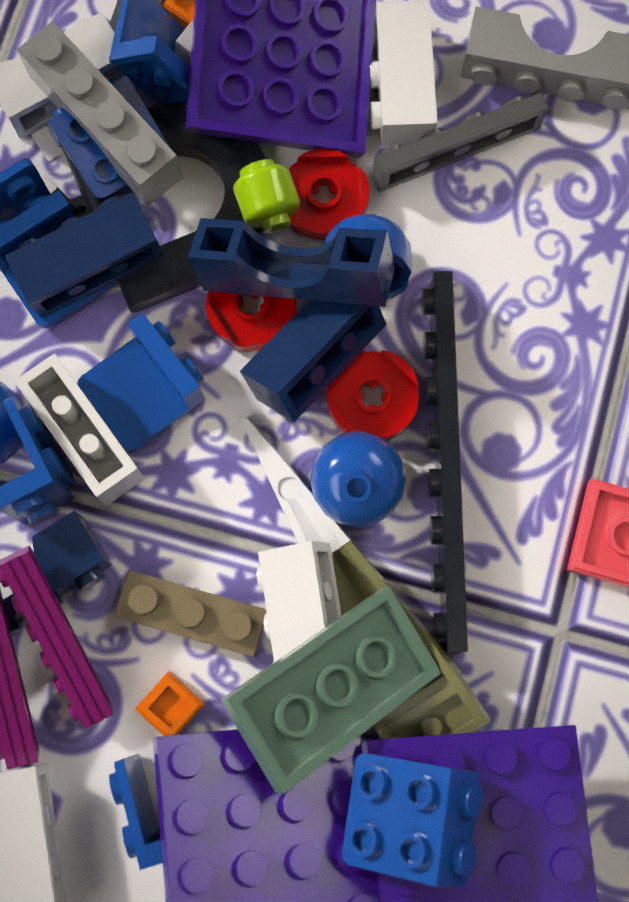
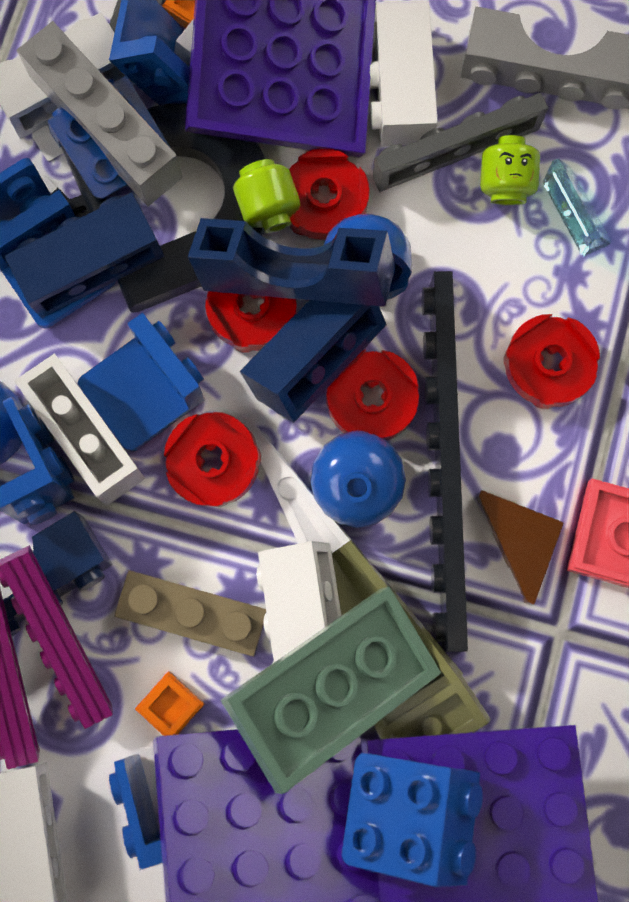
none -> red plate [164,412,261,507]
none -> reddish brown tile [477,490,564,606]
none -> lime head [480,135,540,205]
none -> red plate [503,314,600,409]
none -> clear light blue slope [542,158,612,256]

